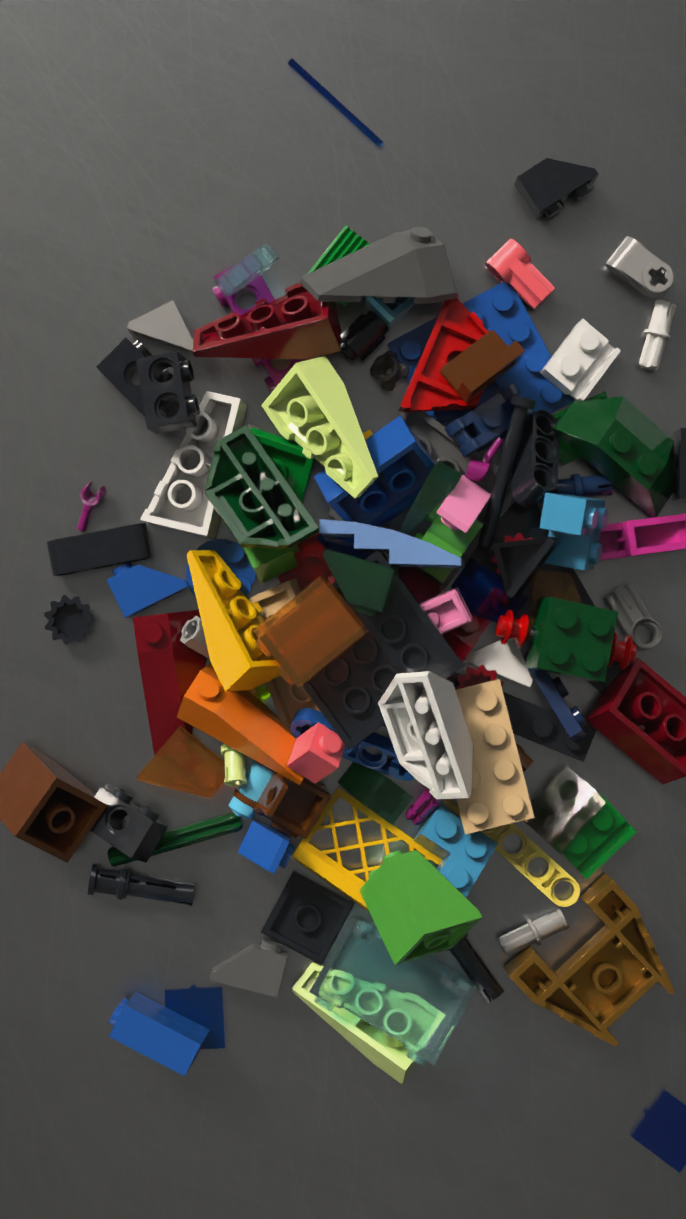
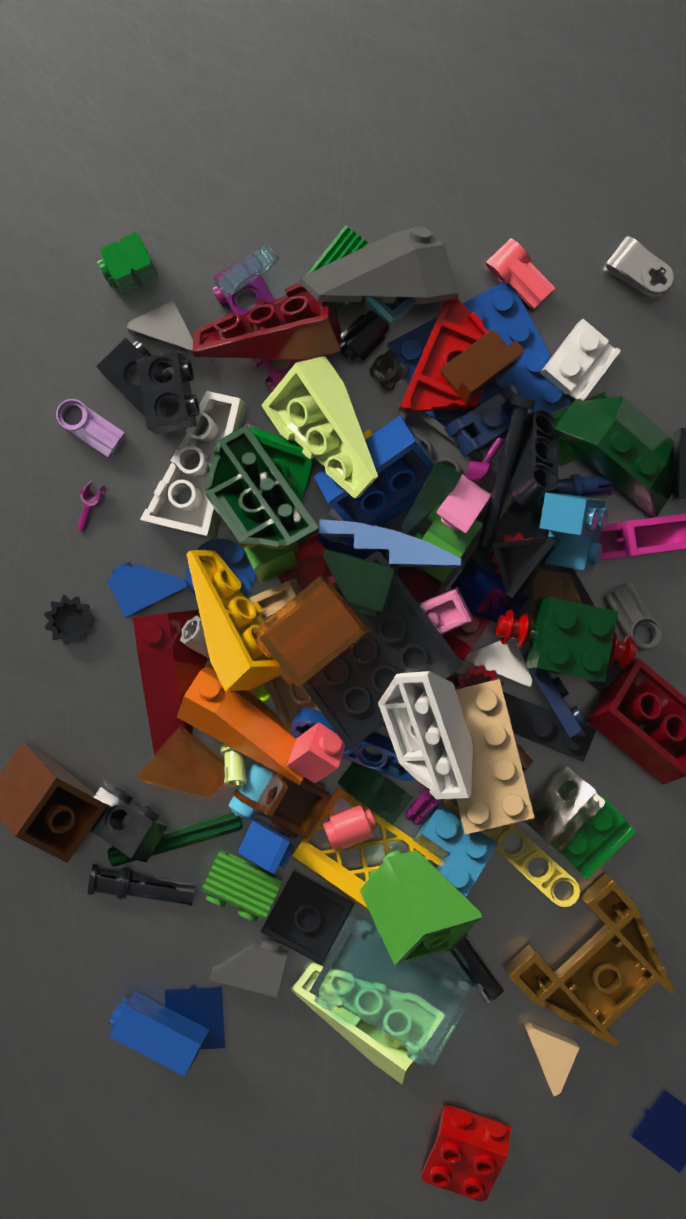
black beam [47,523,152,576] -> none
clear blue axle [288,58,383,147] -> none
light grey axle [499,908,569,955] -> none
black slope [514,158,599,219] -> none
white axle [639,300,677,371] -> none
none -> lavender piece [56,399,125,458]
none -> green brick [97,232,157,293]
none -> bright green brick [202,849,283,922]
none -> coral brick [323,805,377,850]
none -> red bracket [421,1104,512,1202]
none -> tan slope [524,1022,579,1096]

